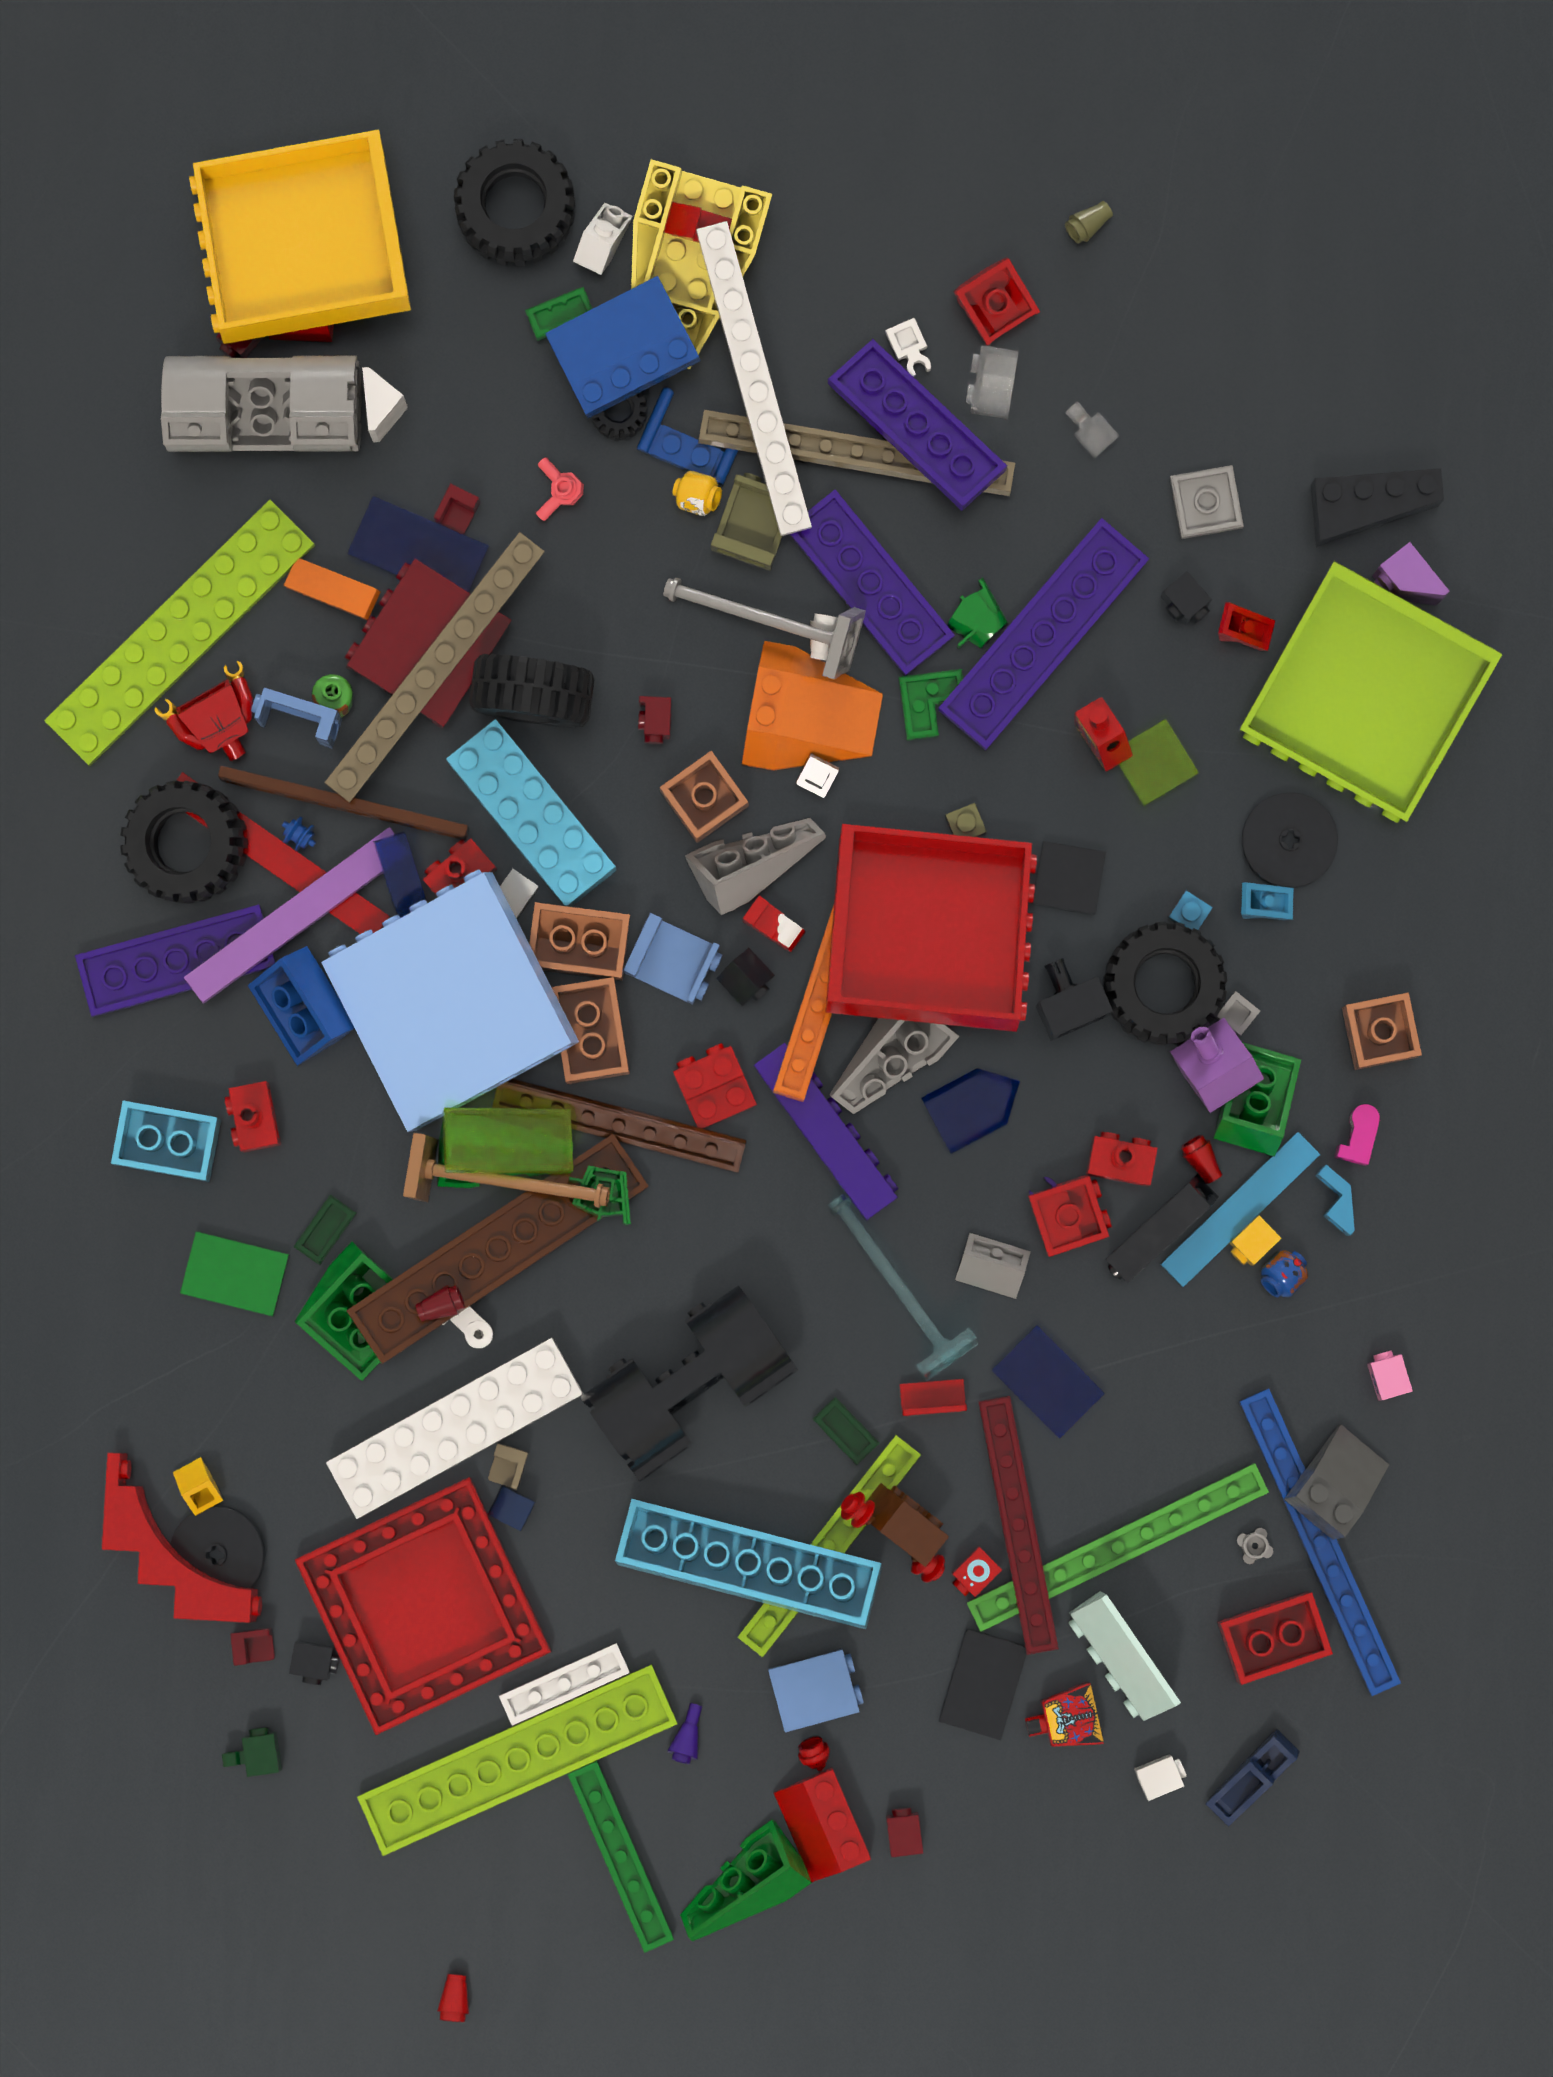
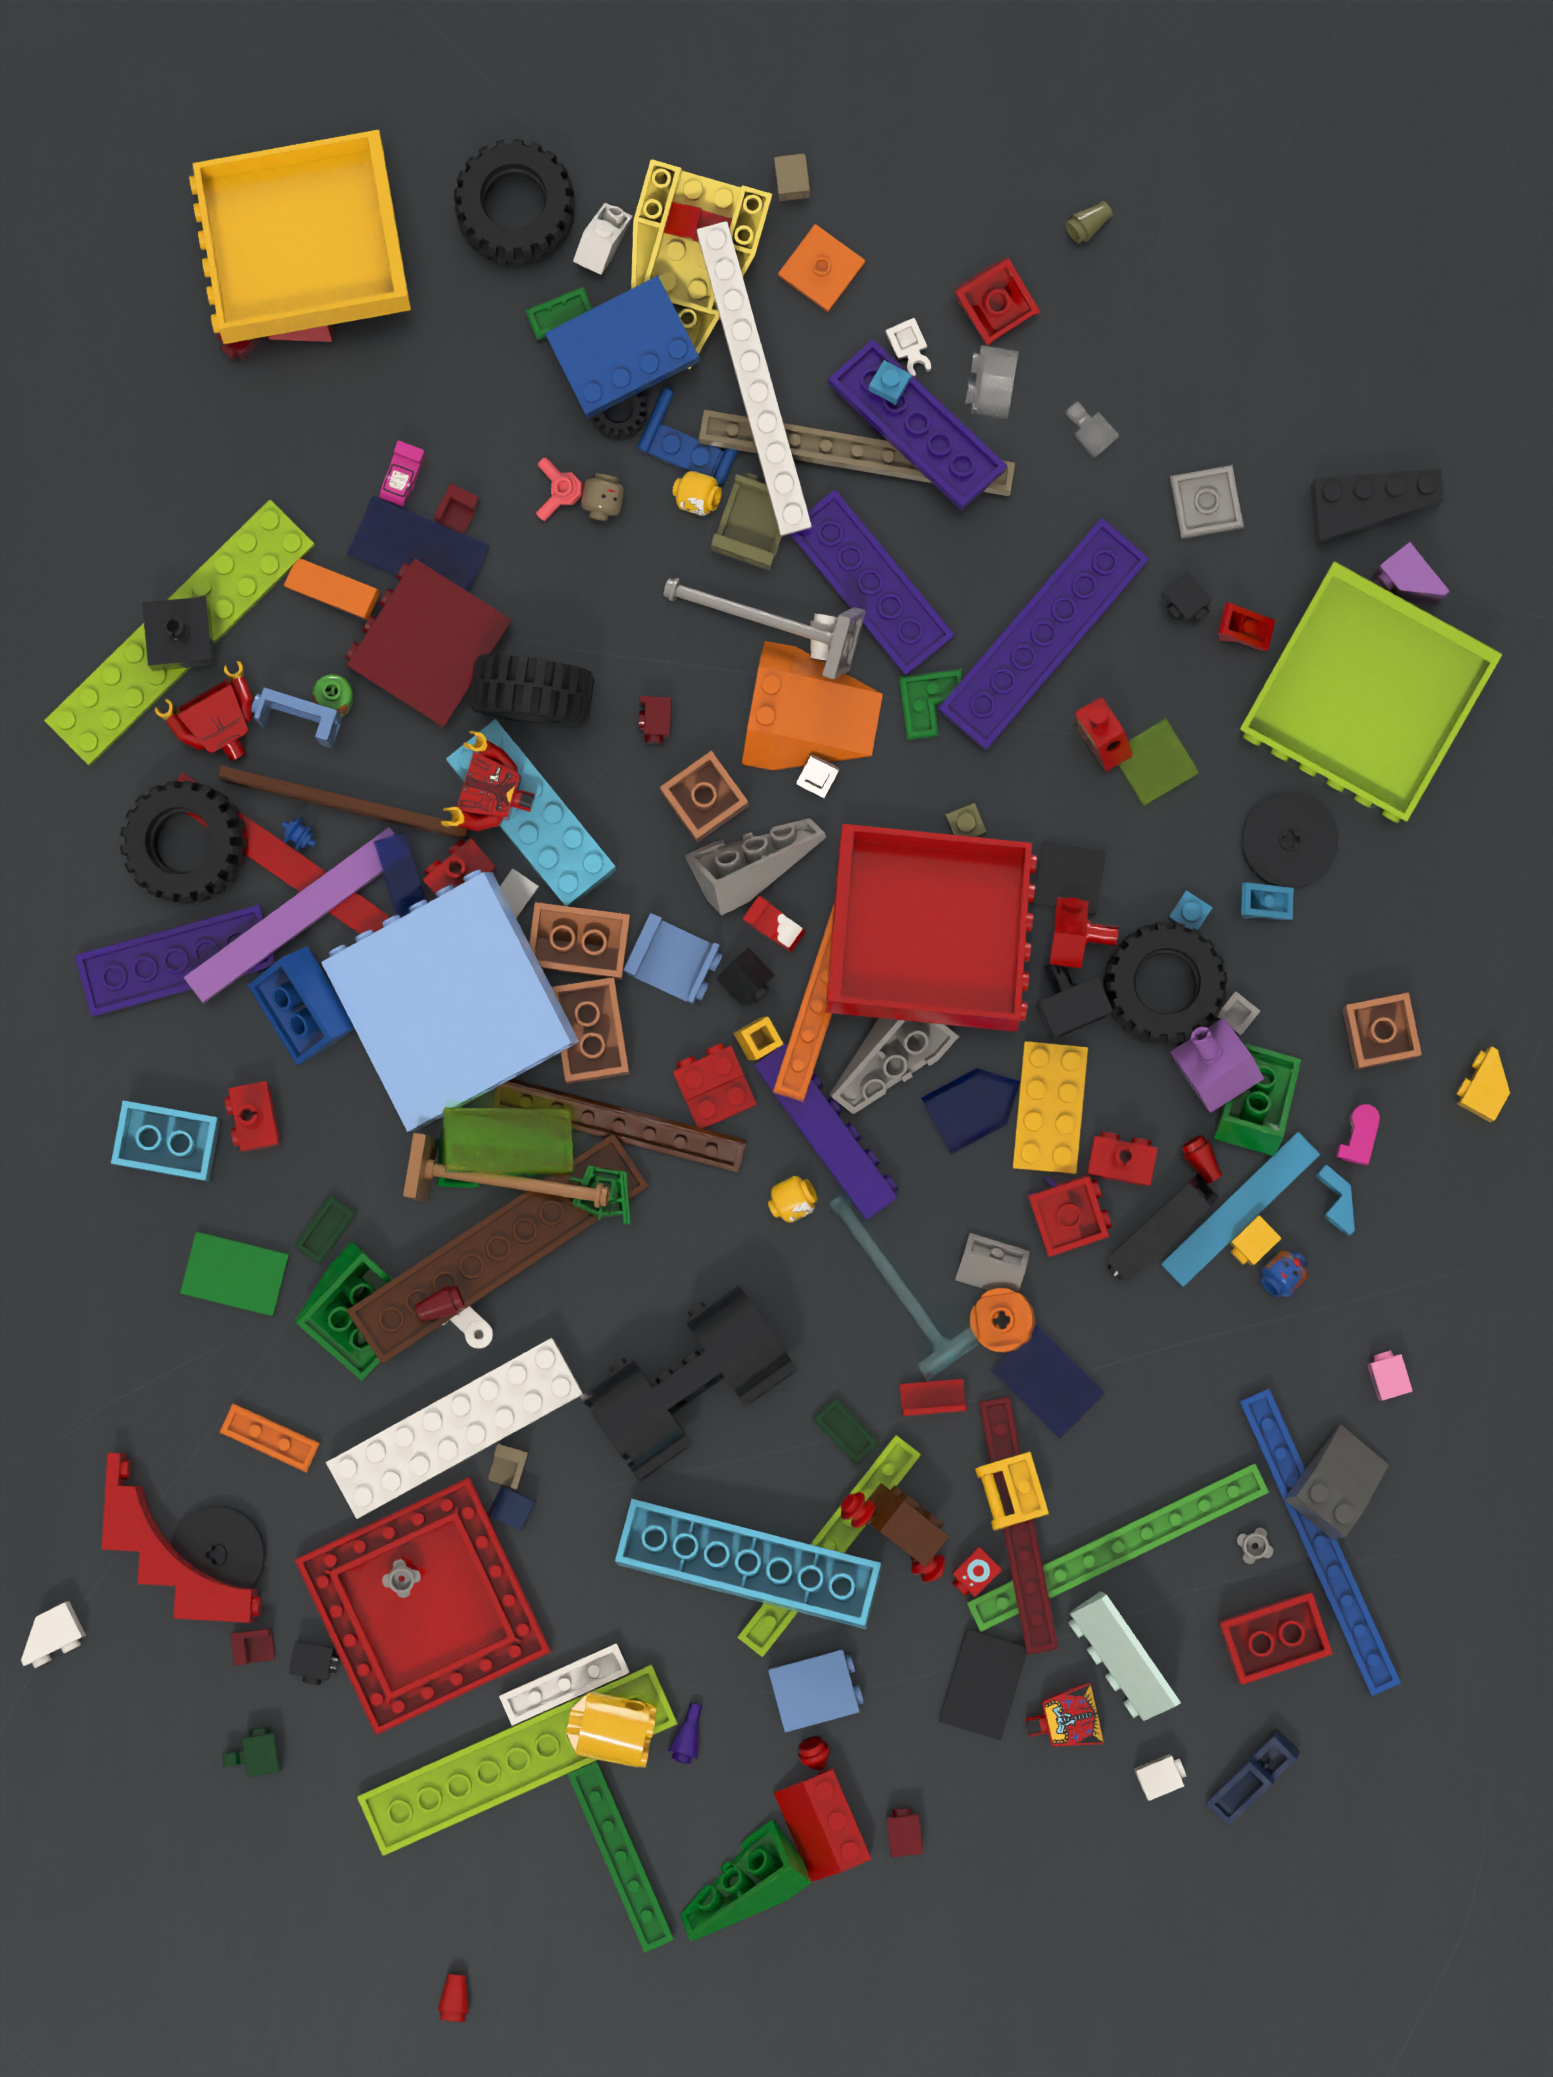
light grey cylinder [161,355,362,452] -> none
yellow brick [173,1457,223,1516] -> none
dark tan plate [324,532,545,803] -> none
white slope [362,367,408,443] -> none
green piece [947,578,1008,649] -> none
none -> white slope [21,1601,86,1668]
none -> black brick [142,596,216,671]
none -> orange tile [219,1403,321,1473]
none -> dark pink leg [380,440,426,507]
none -> light grey plate [382,1559,421,1598]
none -> red torso [441,731,536,831]
none -> yellow cylinder [566,1691,657,1768]
none -> dark tan head [580,473,625,522]
none -> yellow brick [733,1016,783,1060]
none -> yellow head [768,1176,818,1223]
none -> dark tan panel [774,154,810,201]
none -> orange plate [778,224,866,313]
none -> dark azure plate [868,360,912,405]
none -> orange plate [970,1288,1035,1353]
none -> yellow plate [975,1452,1049,1531]
none -> yellow plate [1012,1041,1088,1175]
none -> red brick [1049,897,1119,968]
none -> yellow slope [1456,1047,1510,1122]

